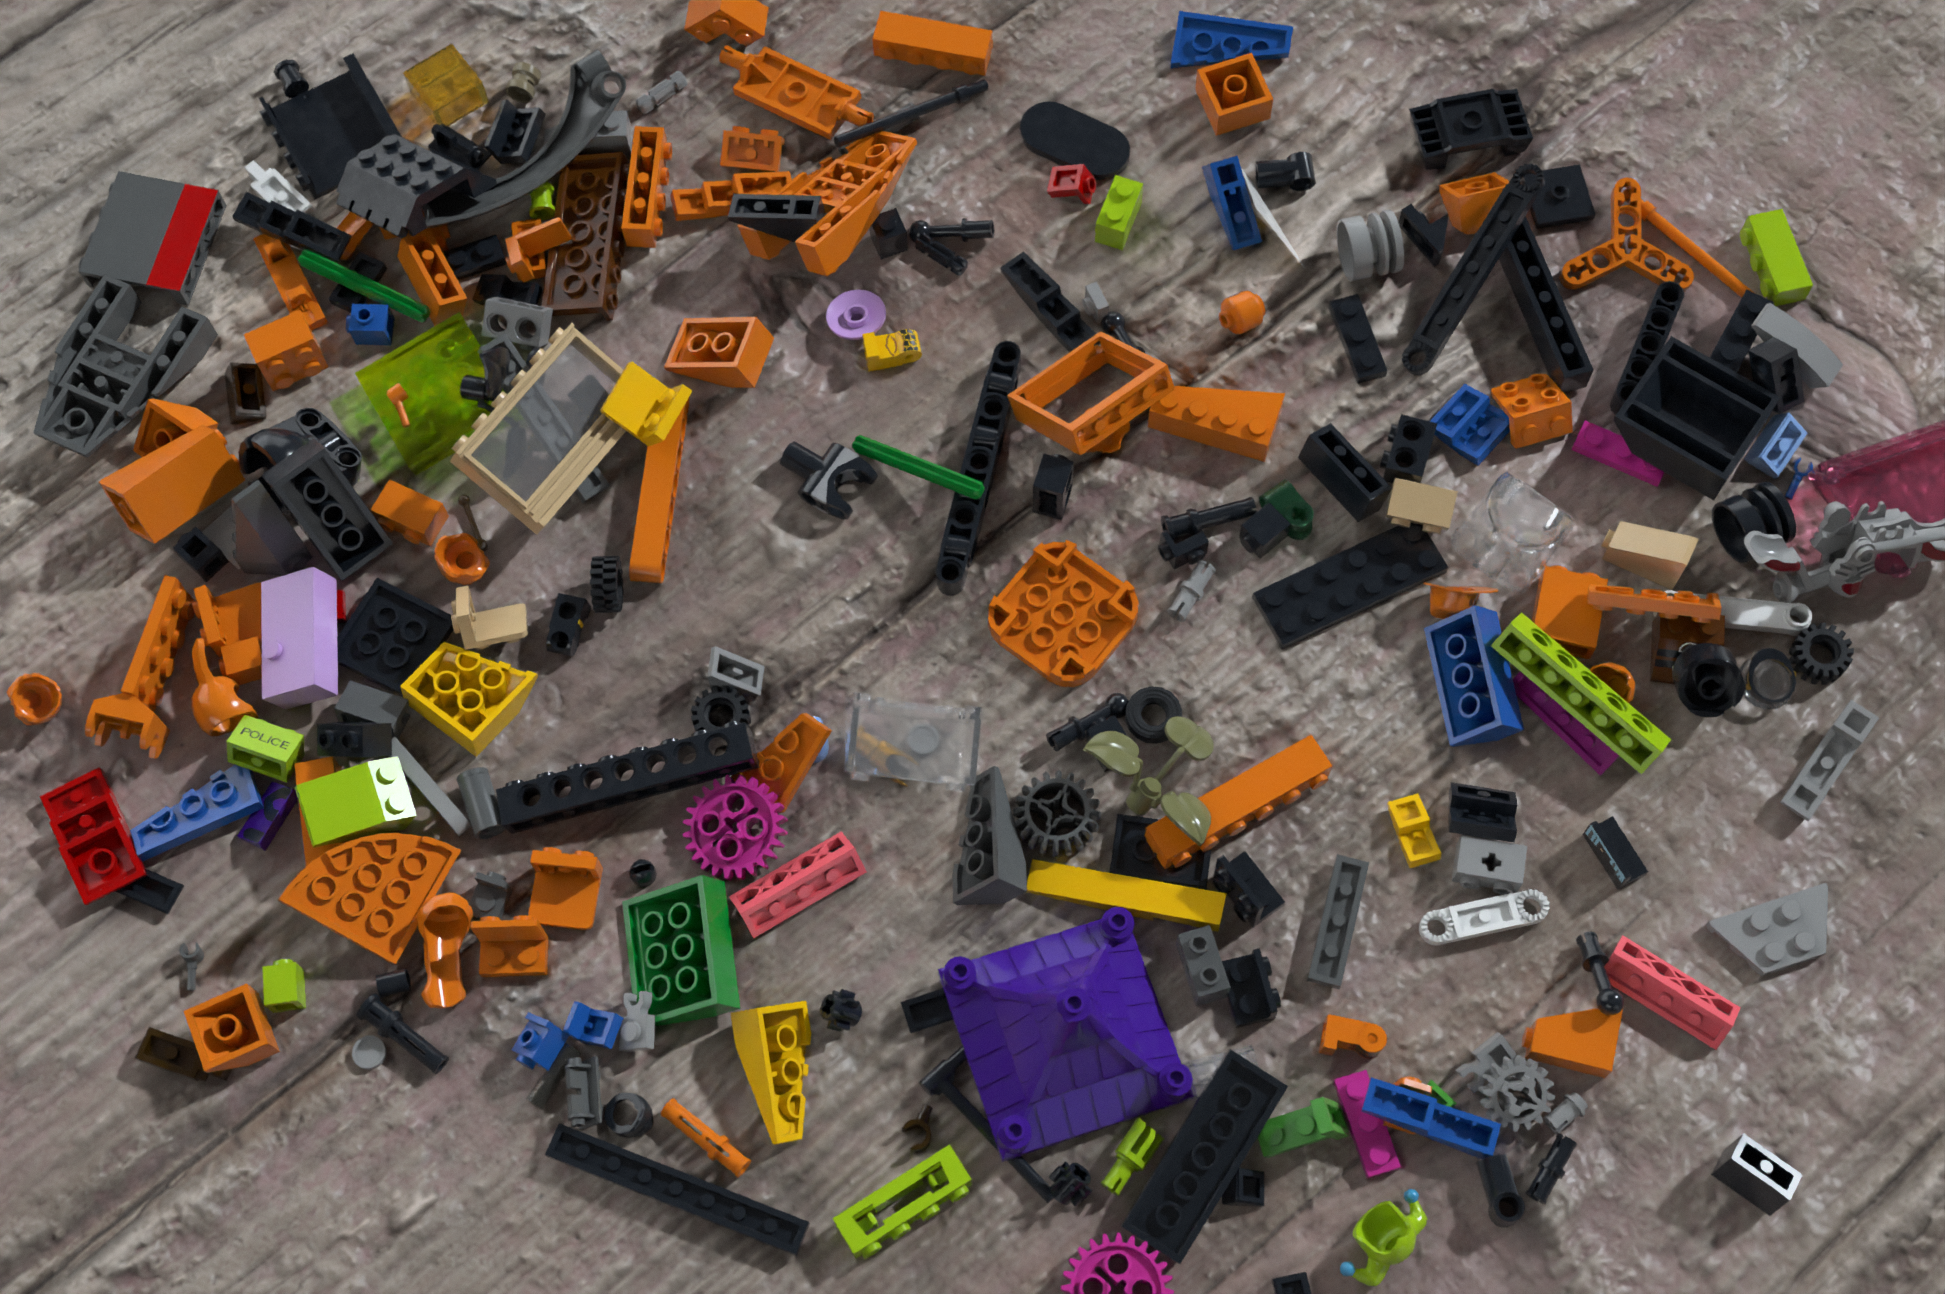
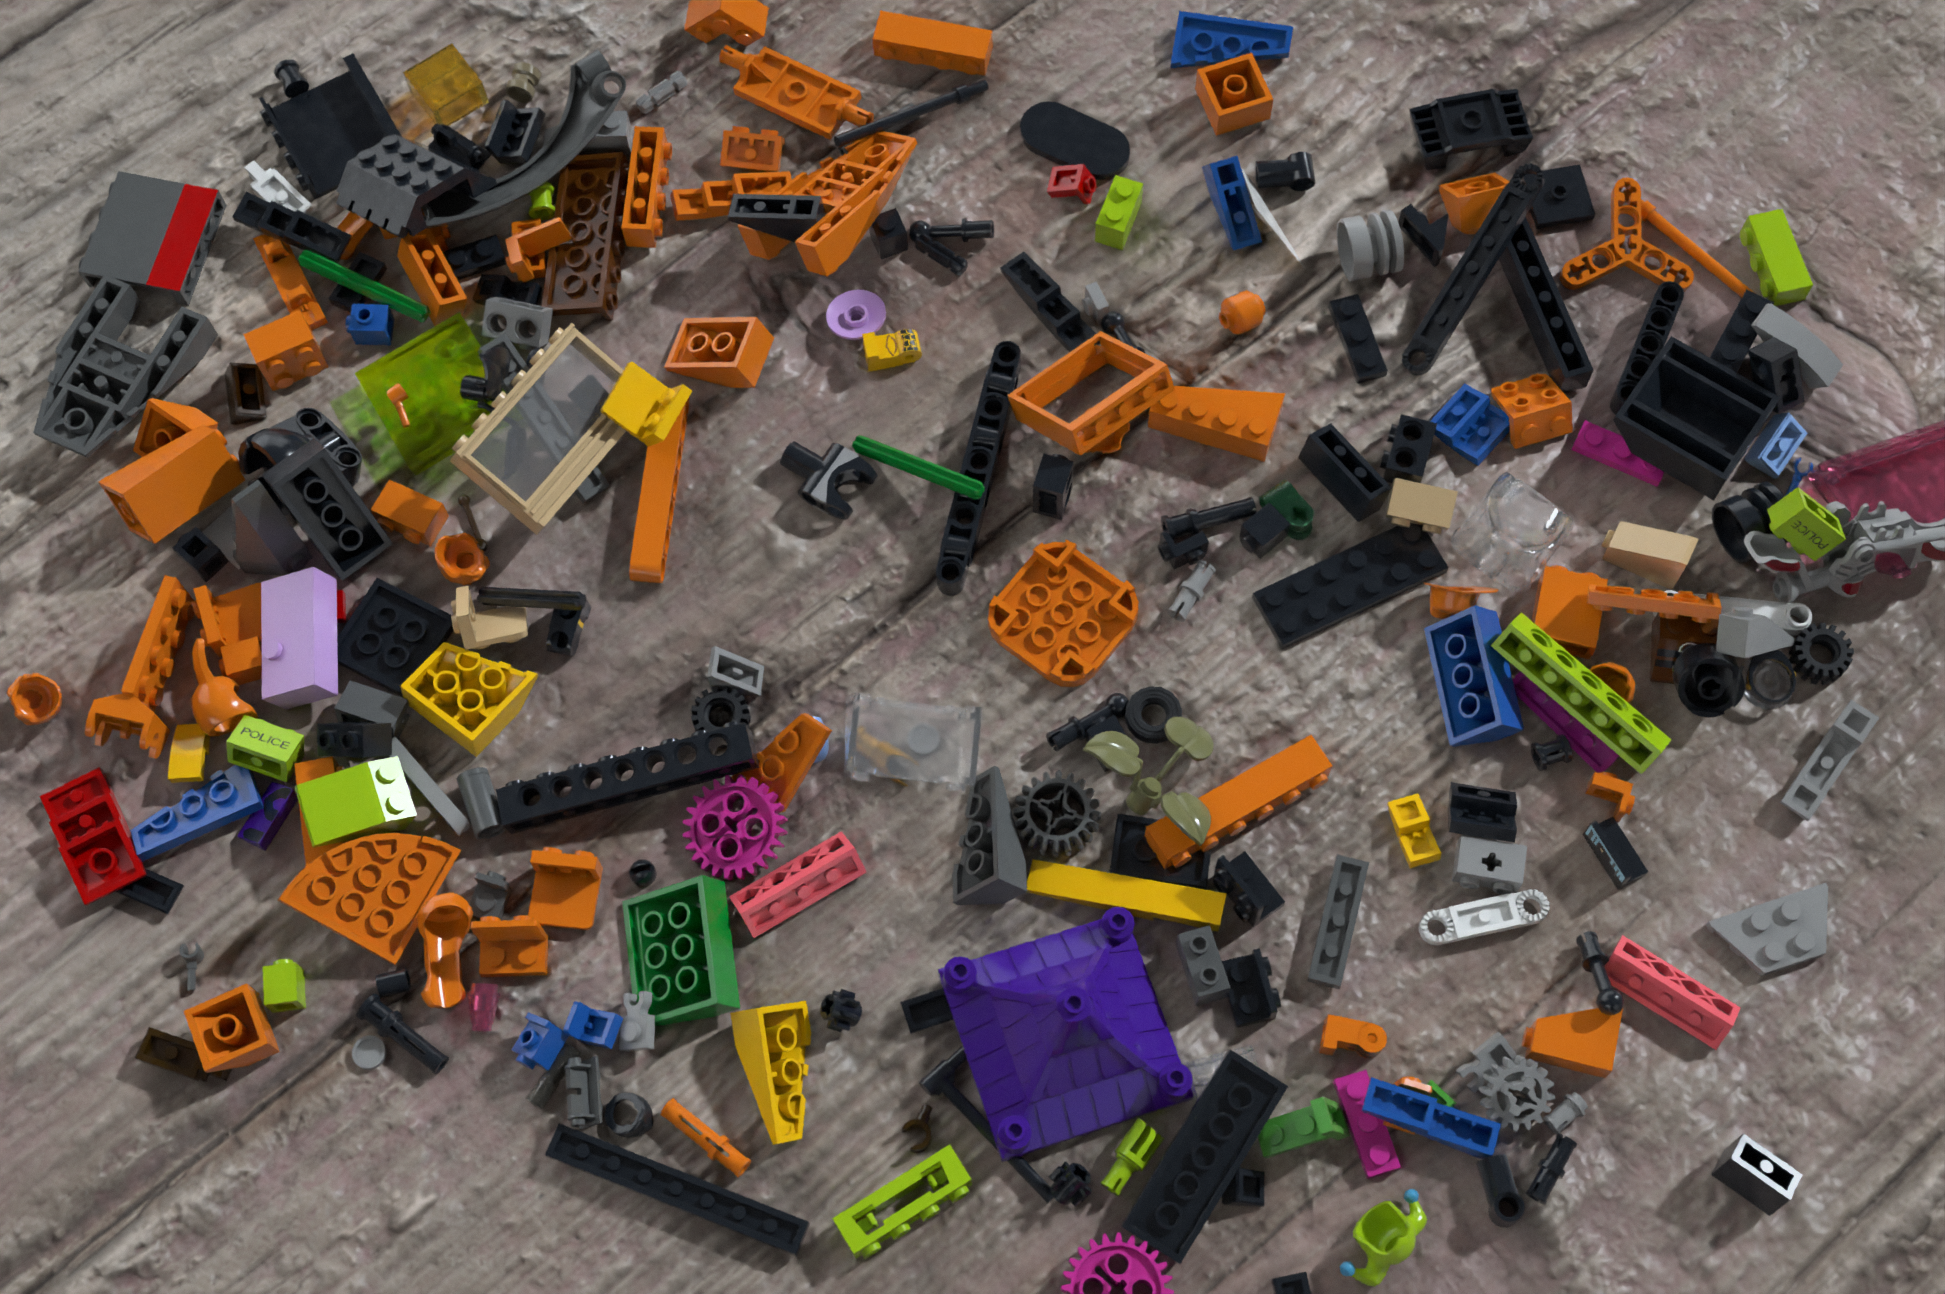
black tyre [590,556,624,613] -> none
none -> yellow slope [168,724,210,783]
none -> clear pink cone [467,983,501,1032]
none -> black axle [477,587,587,610]
none -> black bush [1531,734,1573,771]
none -> orange bracket [1585,772,1635,822]
none -> light grey slope [1716,607,1795,658]
none -> lime brick [1767,487,1846,561]

